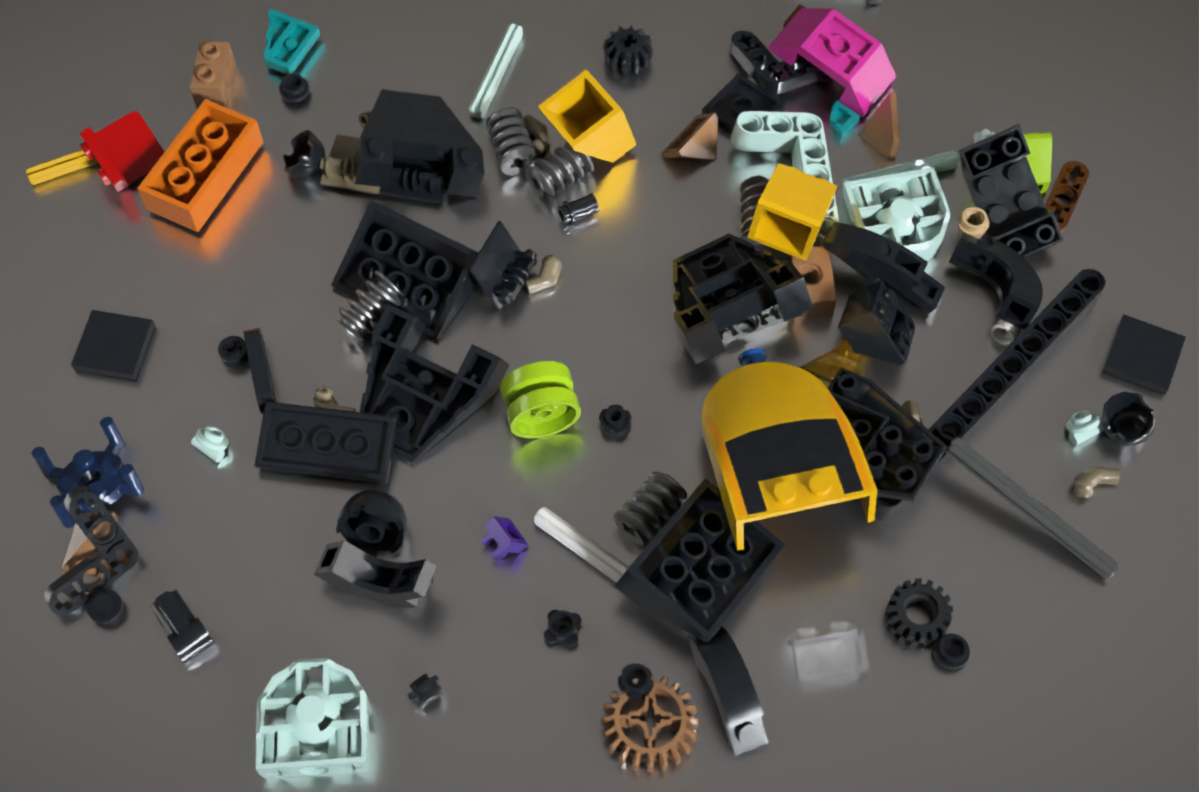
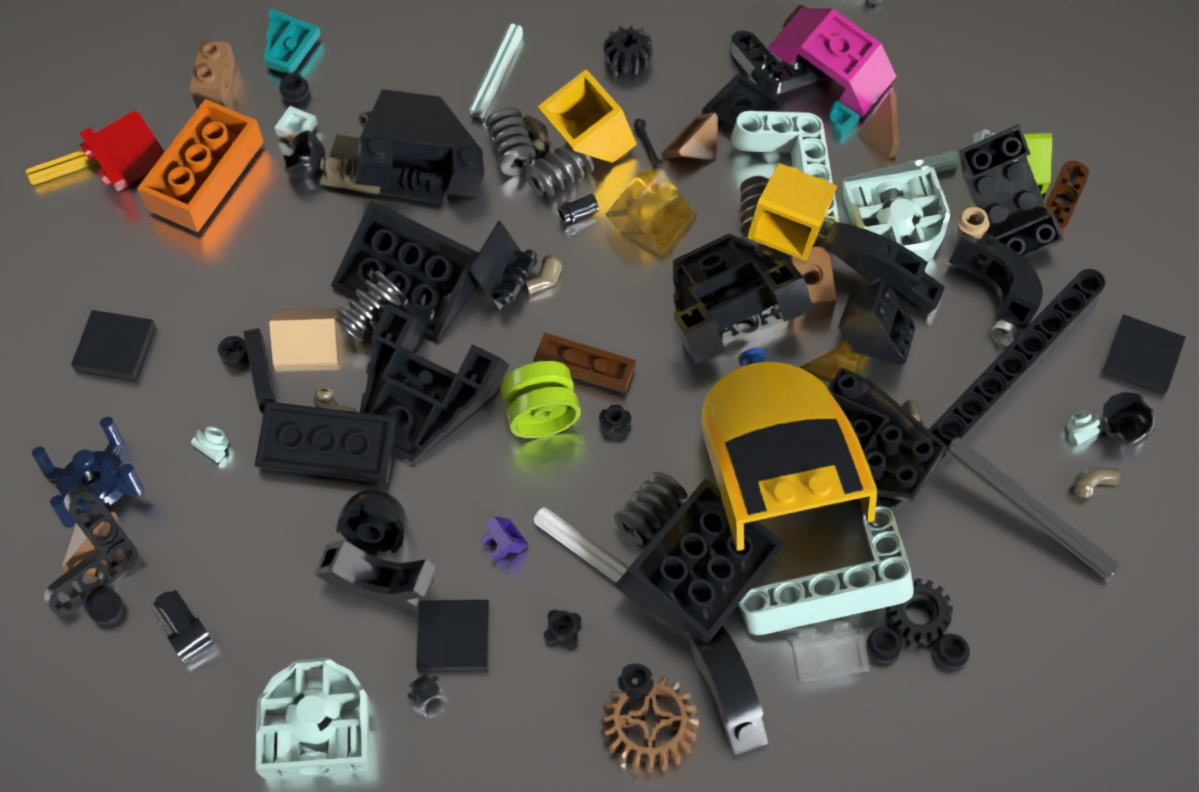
none -> tan slope [269,308,341,368]
none -> light aqua plate [274,106,318,141]
none -> black tile [416,600,489,671]
none -> reddish brown plate [533,332,636,393]
none -> clear yellow slope [605,169,697,258]
none -> black hinge [634,118,663,171]
none -> light aqua beam [739,506,914,635]
none -> black plate [866,627,902,663]

